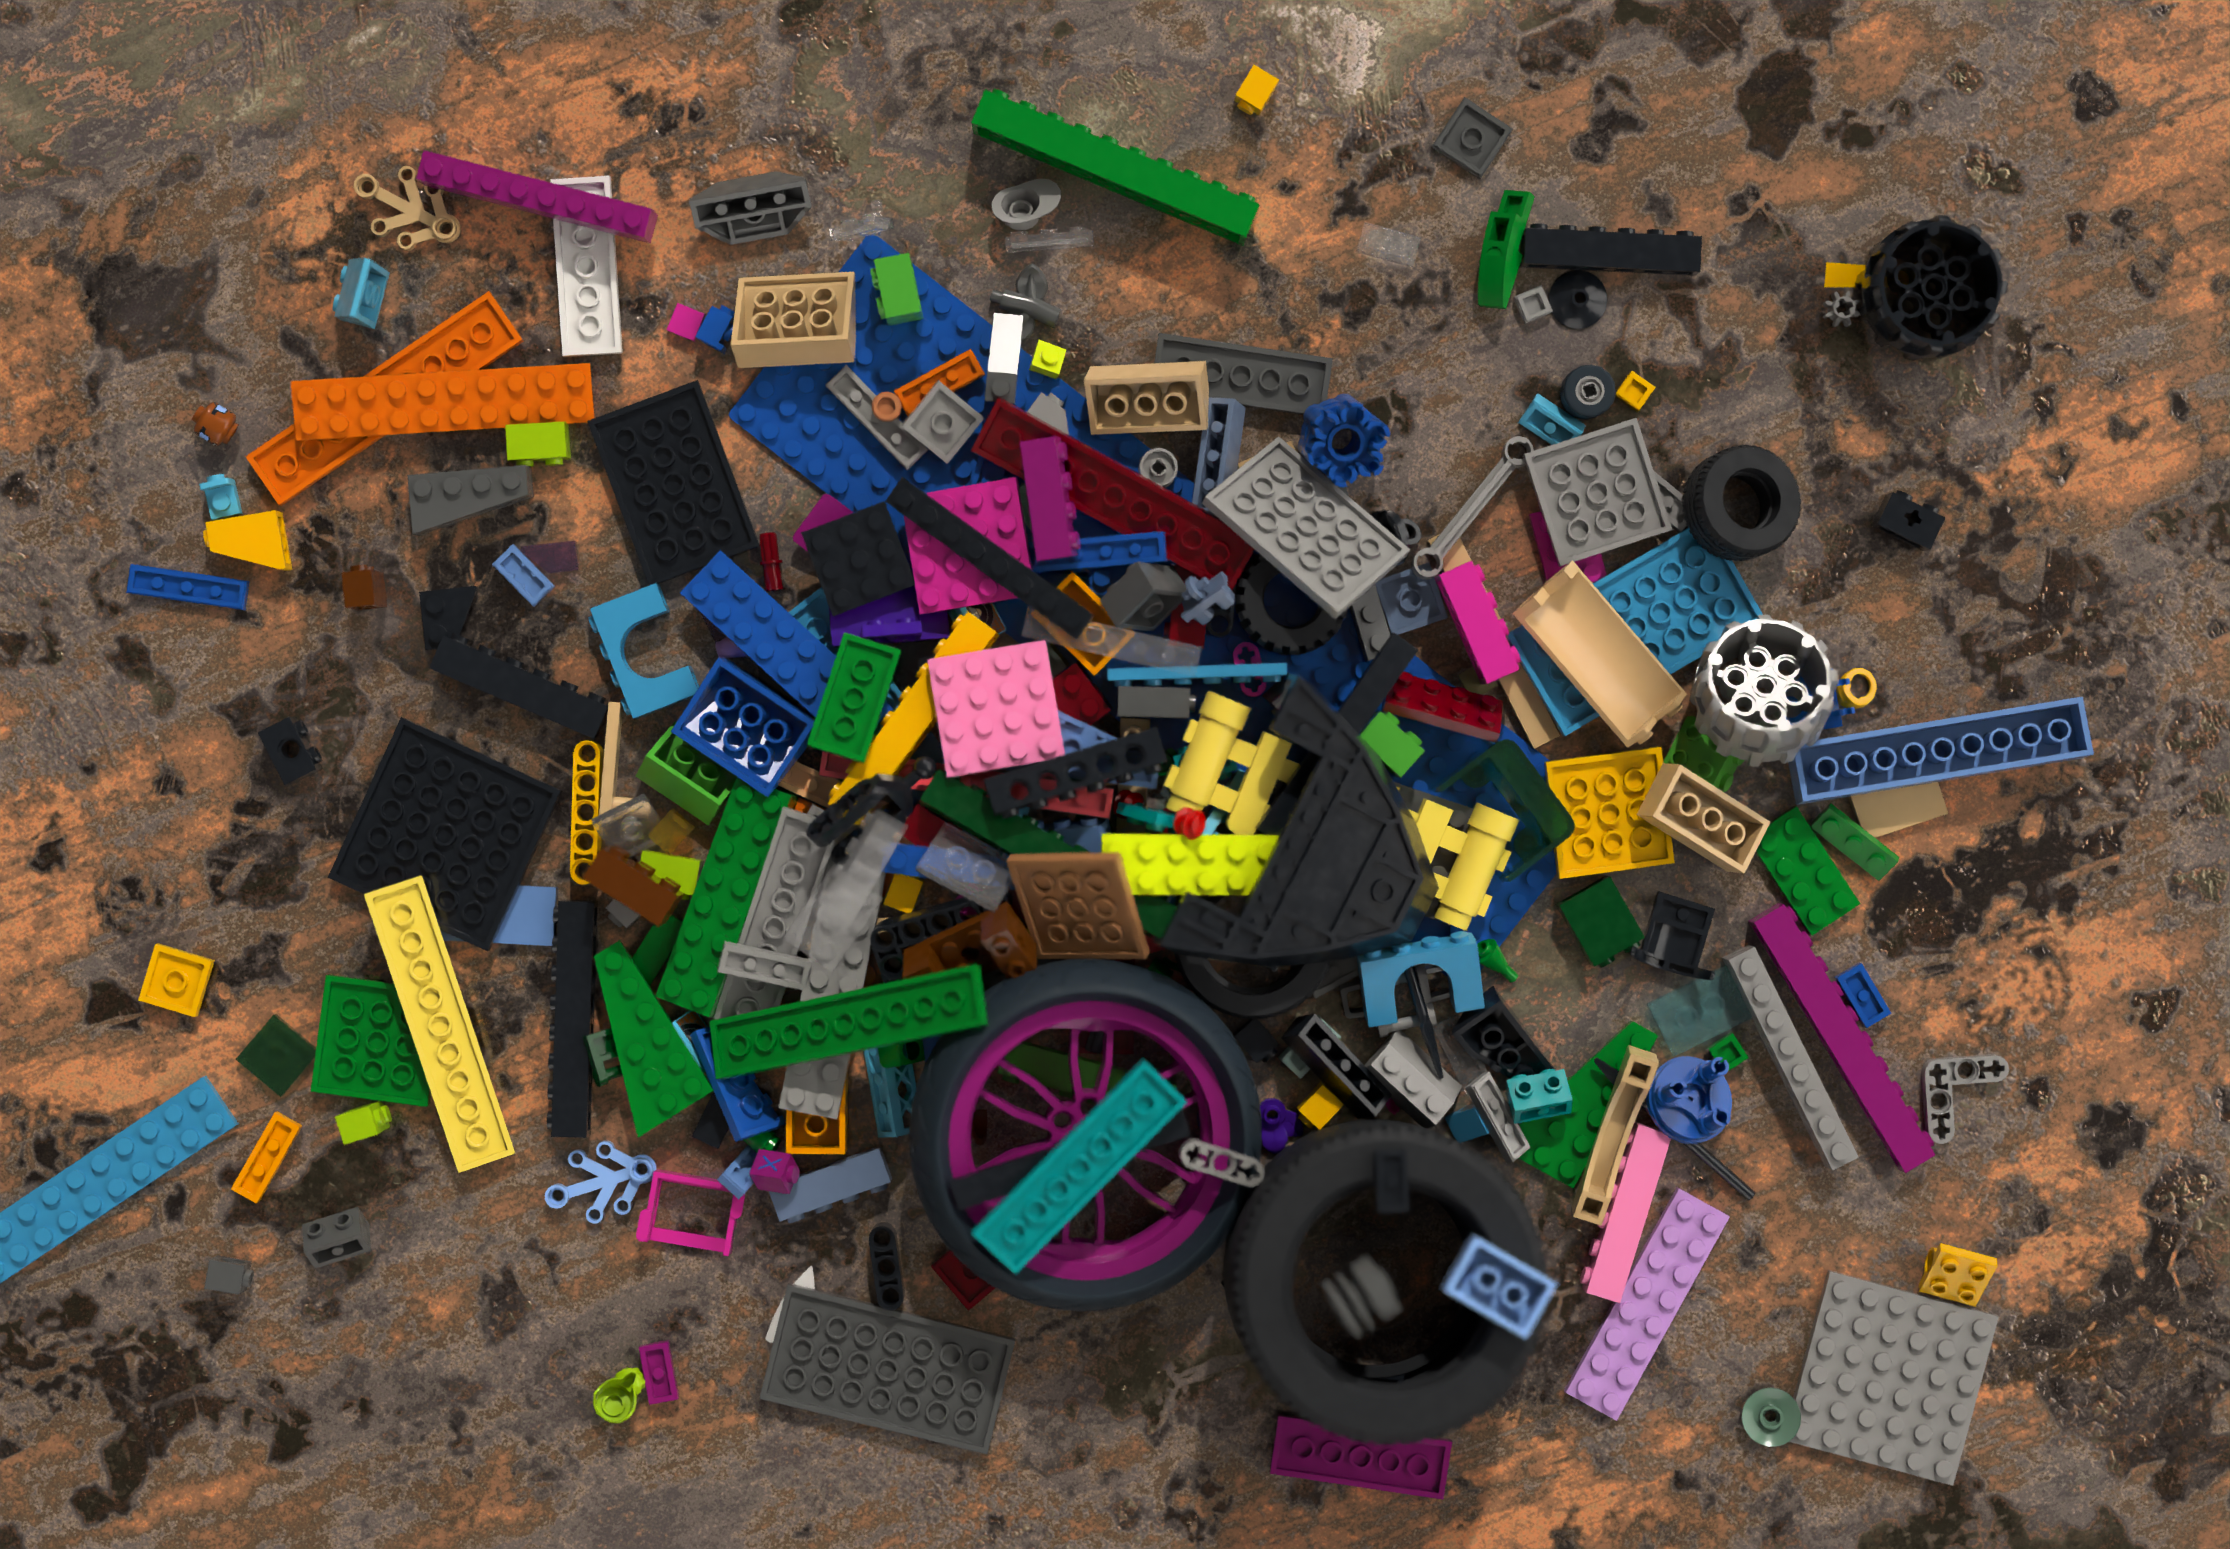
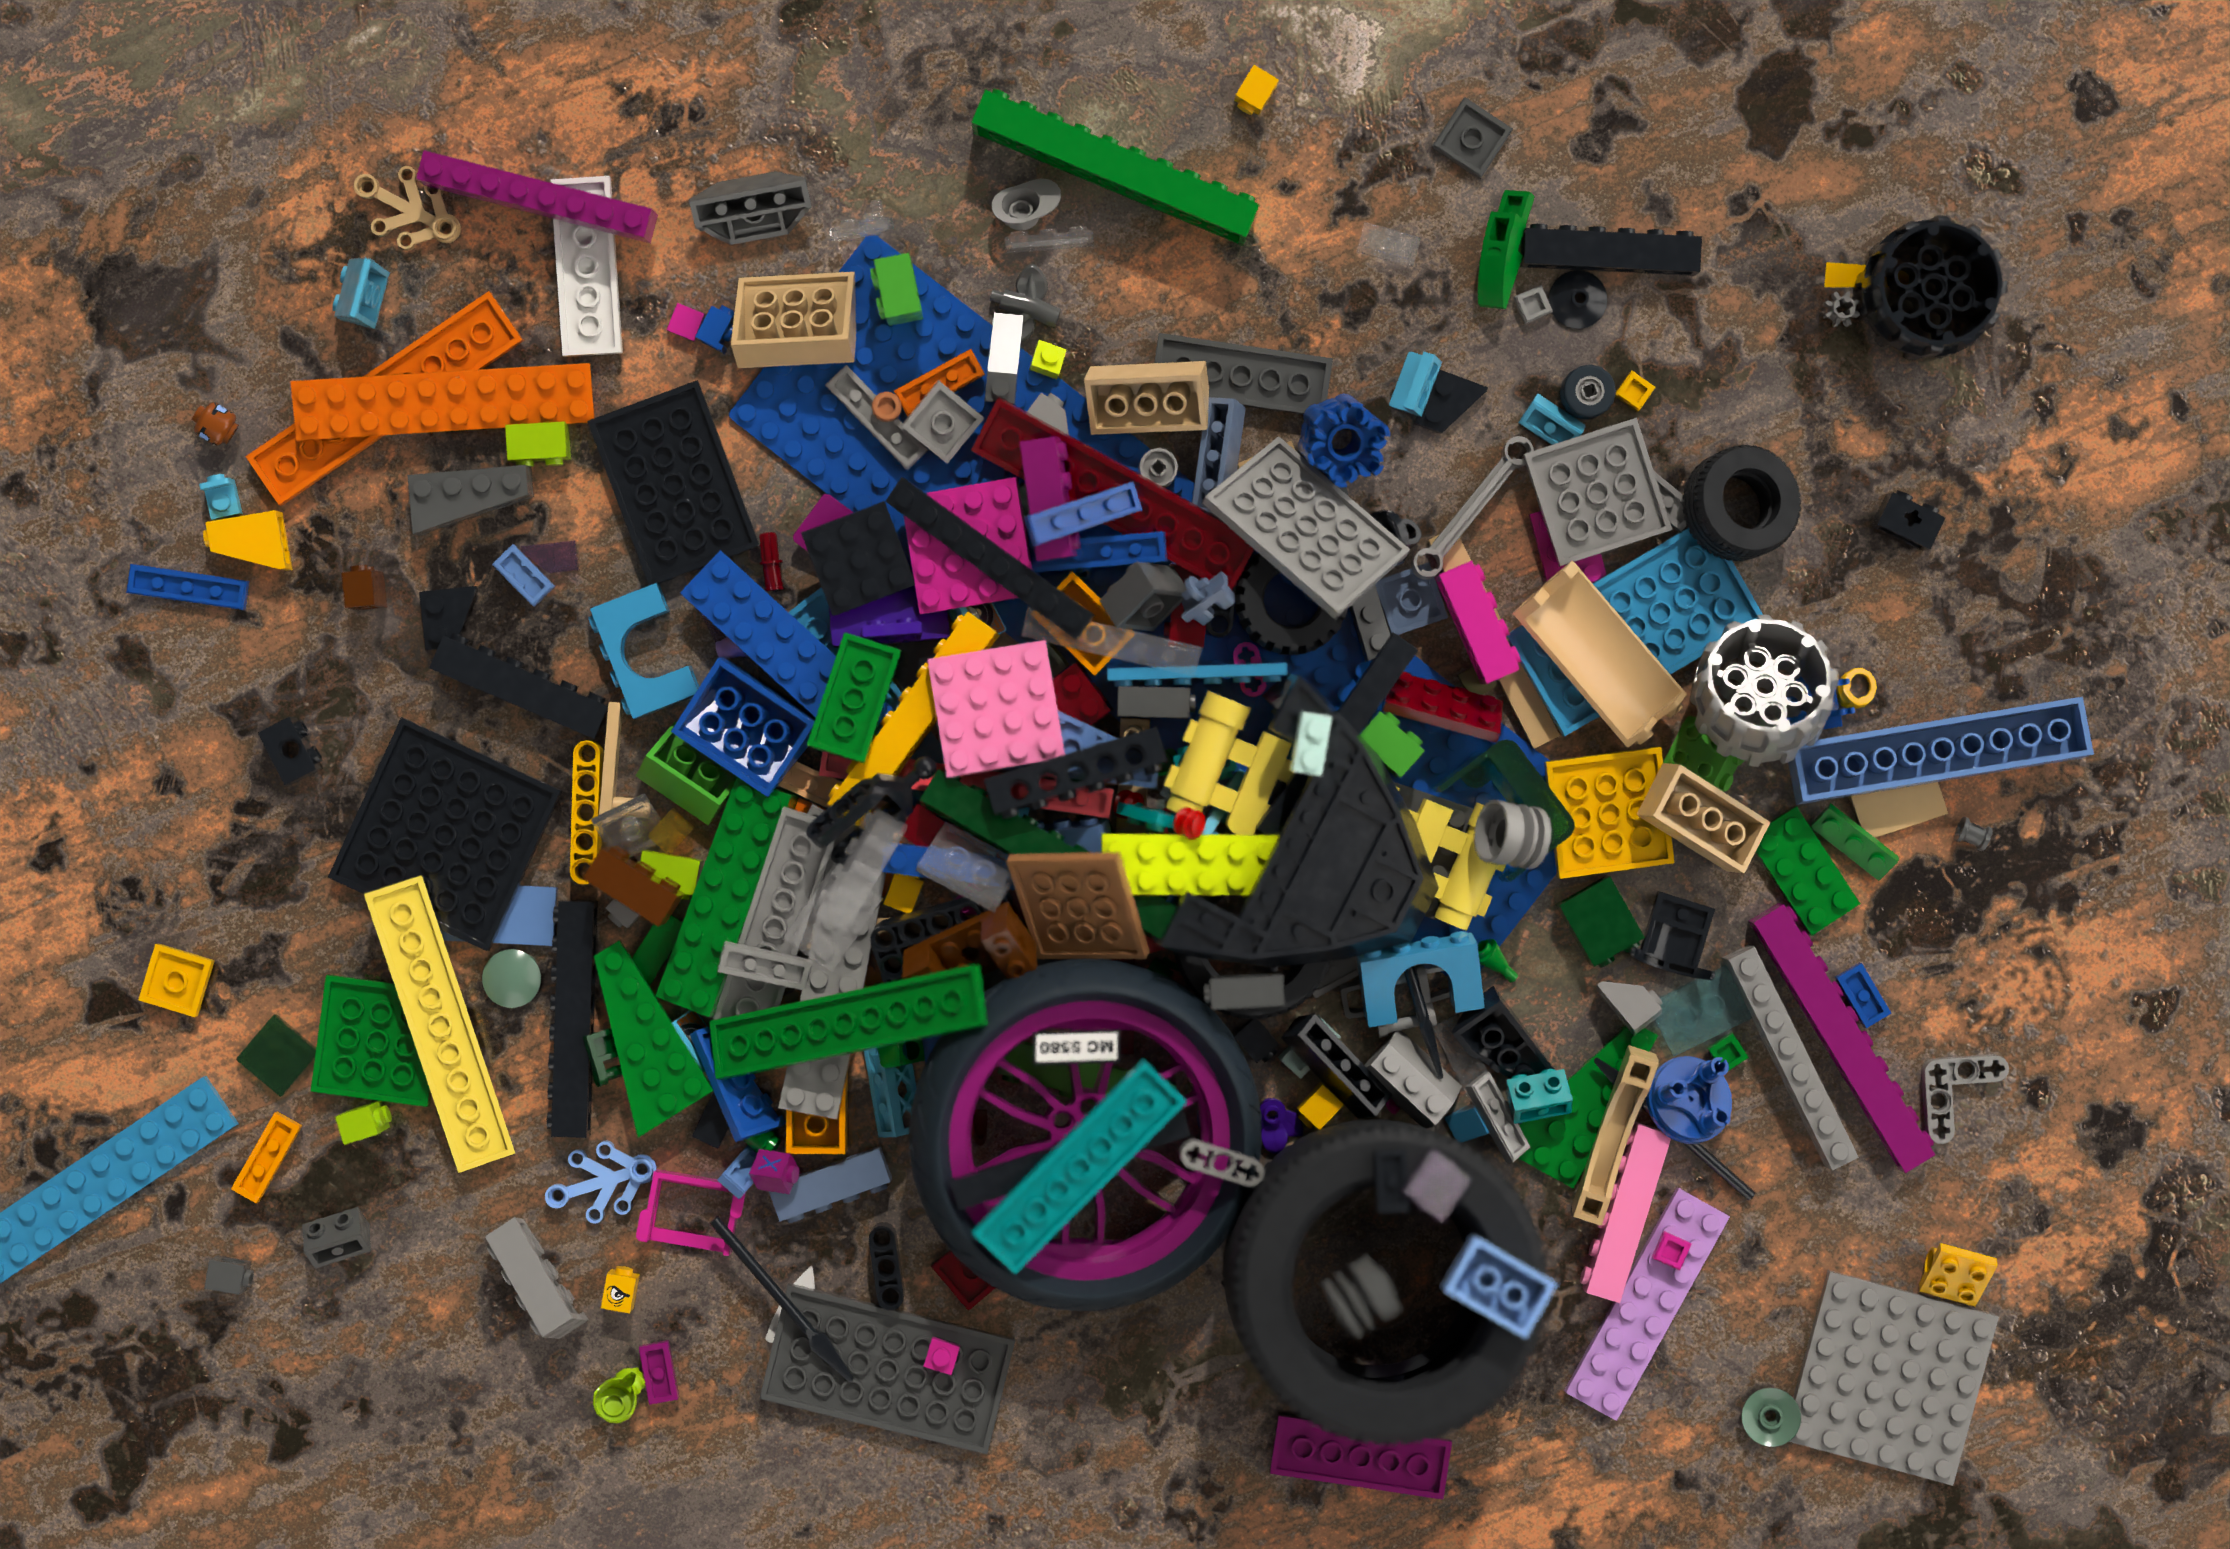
none -> sand green dish [482,949,541,1008]
none -> light grey wedge [485,1217,589,1339]
none -> yellow brick [601,1266,640,1314]
none -> black piece [709,1216,853,1382]
none -> dark pink plate [923,1336,960,1375]
none -> blue tile [1024,482,1142,546]
none -> sticker [1033,1030,1120,1065]
none -> dark grey window [1204,972,1284,1009]
none -> light aqua plate [1290,711,1332,776]
none -> medium azure panel [1389,352,1442,417]
none -> piece [1402,1148,1472,1223]
none -> black wing [1414,369,1488,434]
none -> light grey wheel [1474,800,1551,869]
none -> light grey slope [1597,981,1663,1035]
none -> dark pink tile [1652,1230,1692,1270]
none -> dark grey bush [1954,817,1993,851]

